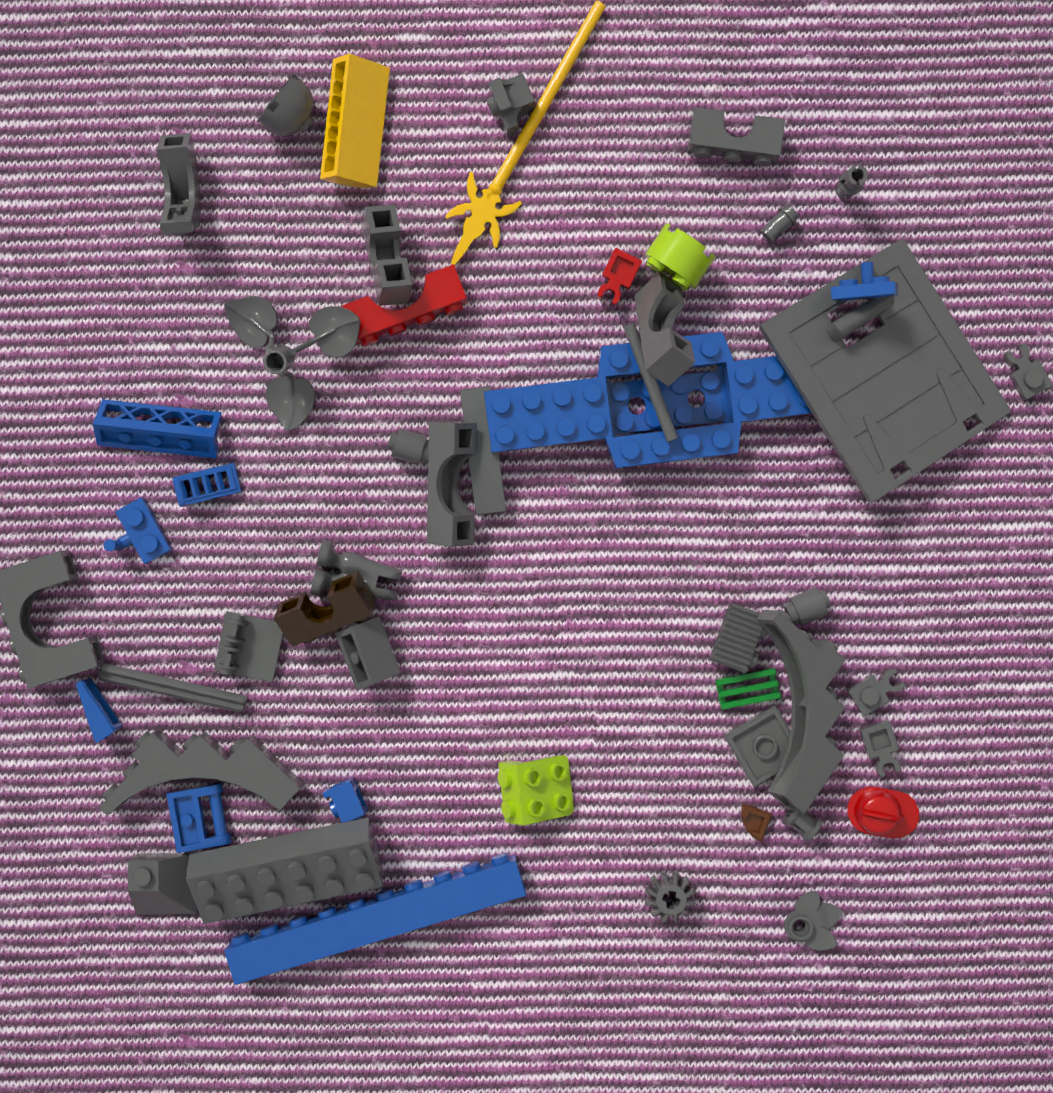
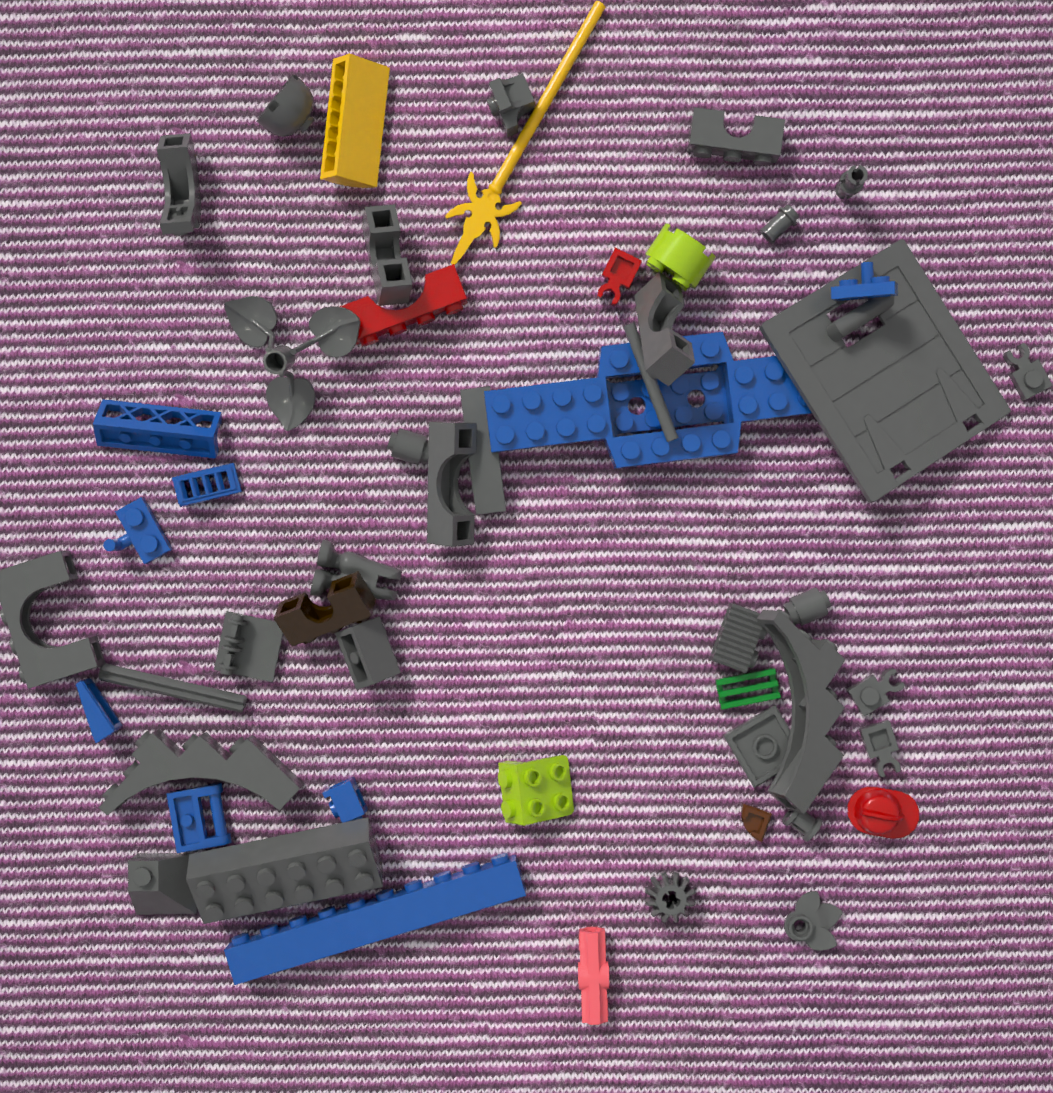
none -> coral piece [578,927,609,1025]

